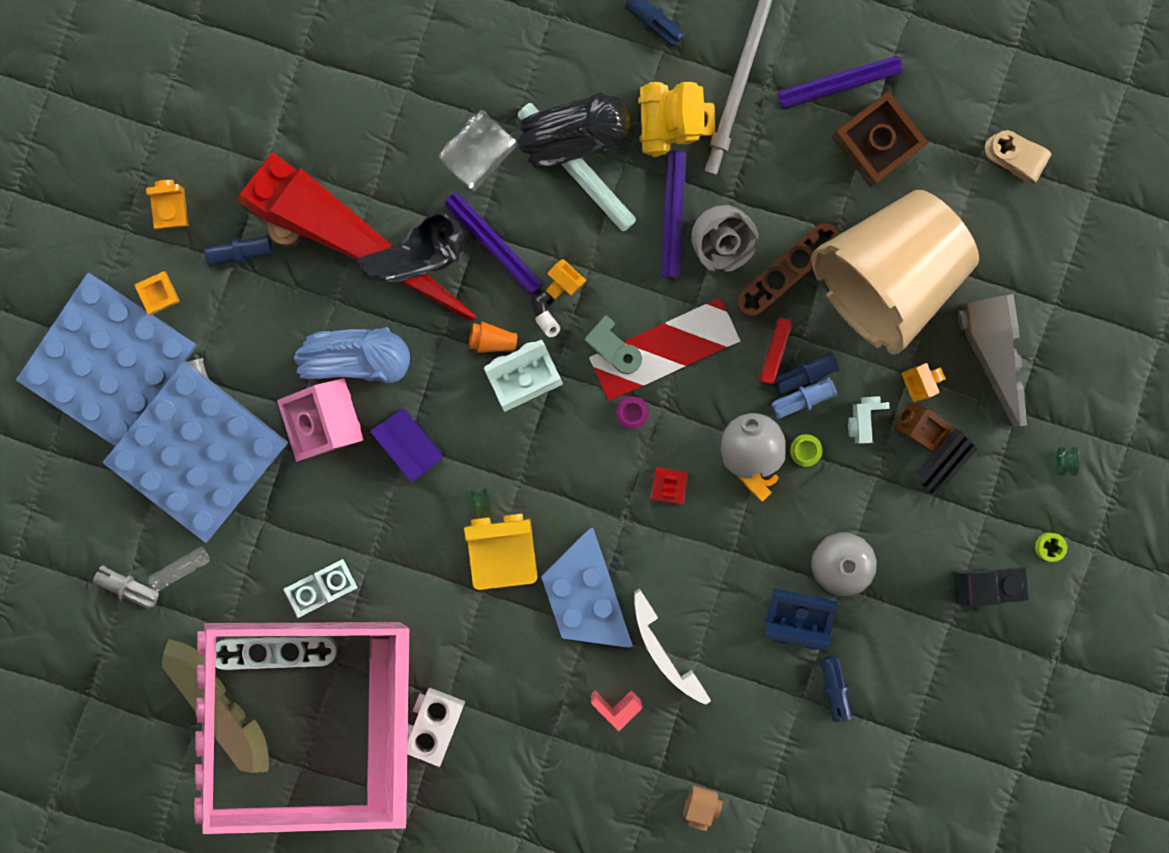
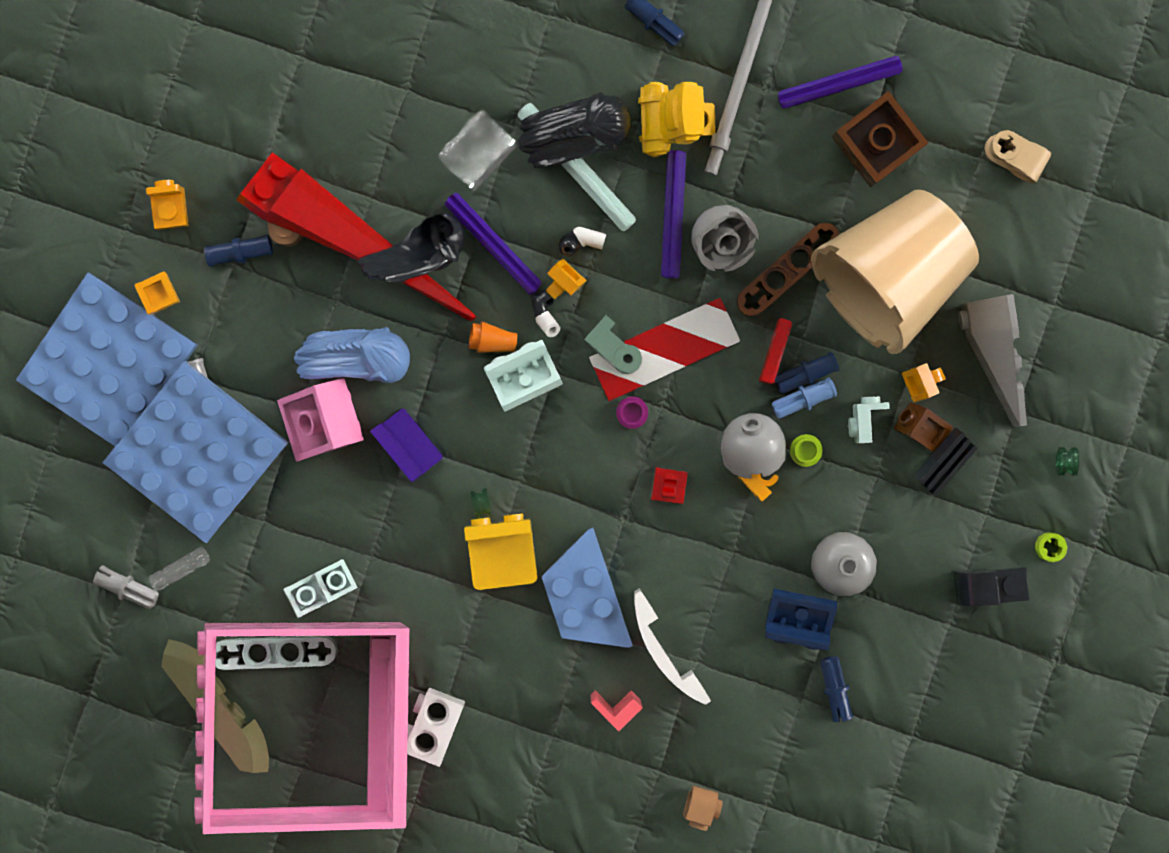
none -> arm [559,227,606,257]

